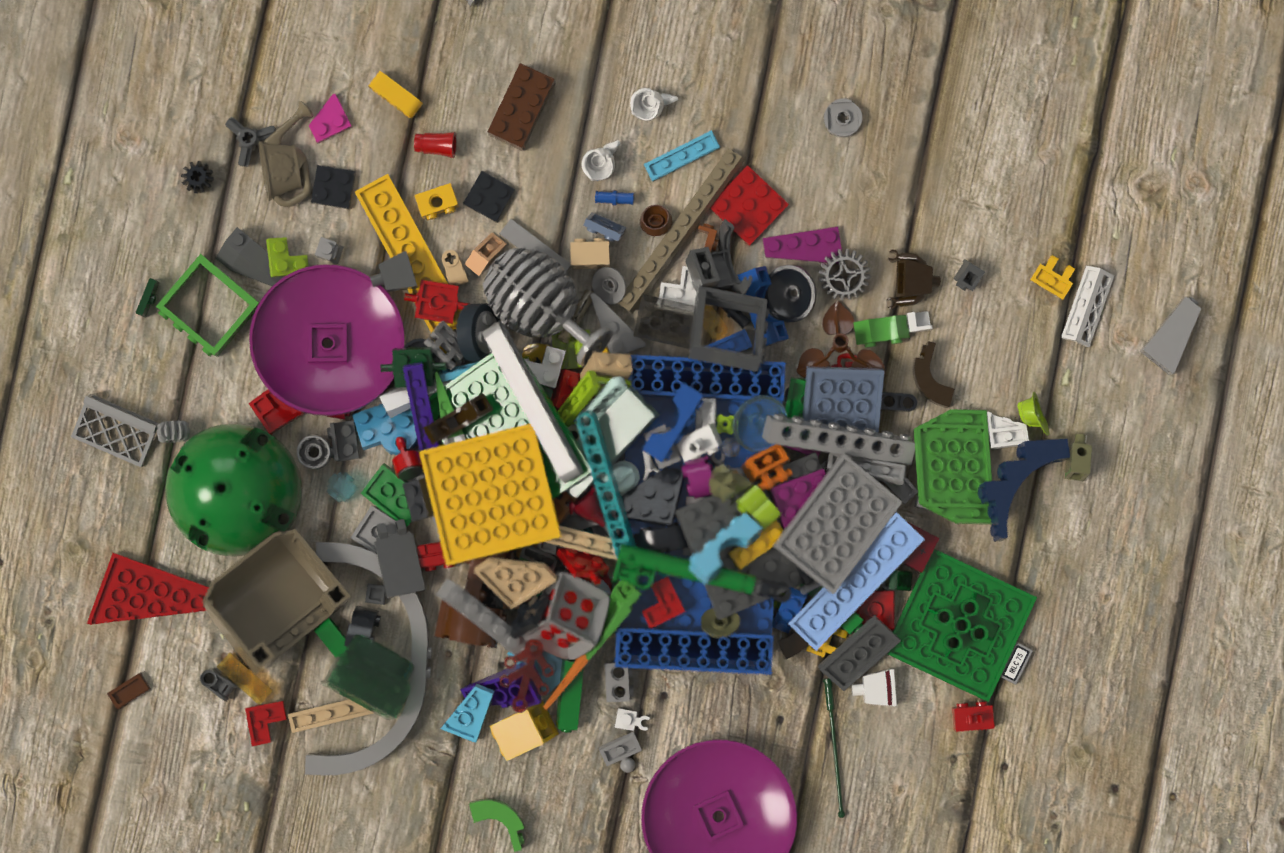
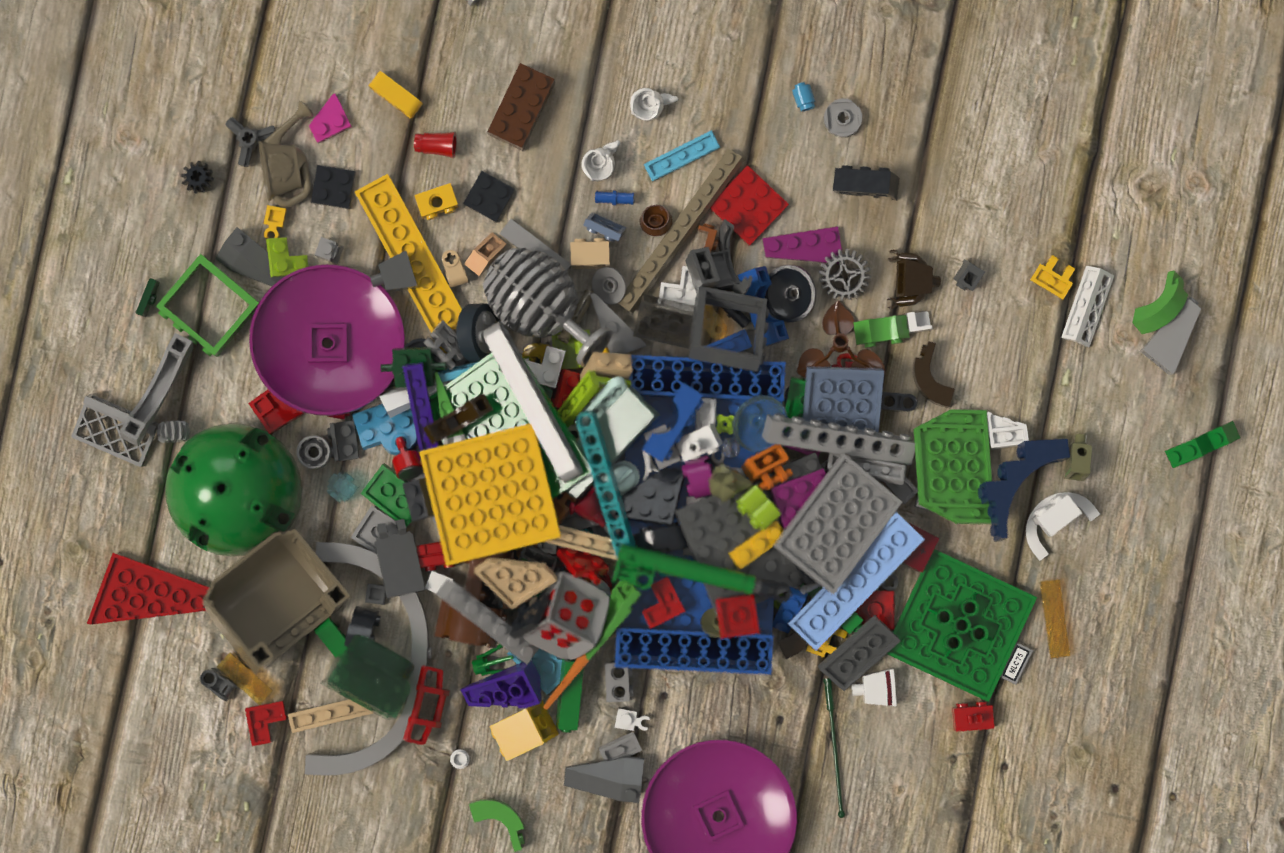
reddish brown tile [107,673,151,710] -> none
red plate [404,280,470,324] -> none
medium azure wing [441,684,494,743] -> none
clear red plant [499,639,554,713] -> none
medium azure arch [689,513,762,585] -> none
dark green plate [889,570,912,591] -> none
lime piece [1017,392,1050,436] -> none
none -> light grey arch [119,333,194,447]
none -> yellow plate [264,205,287,239]
none -> red bar [403,665,450,745]
none -> white brick [425,571,455,593]
none -> white plate [450,749,470,769]
none -> green plant [472,644,514,676]
none -> dark grey wedge [564,756,644,803]
none -> red plate [715,594,760,639]
none -> dark azure brick [792,82,816,112]
none -> black wedge [833,165,900,200]
none -> white piece [1026,492,1100,561]
none -> clear yellow plate [1040,580,1070,659]
none -> bright green arch [1132,270,1188,334]
none -> green arch [1165,421,1241,468]

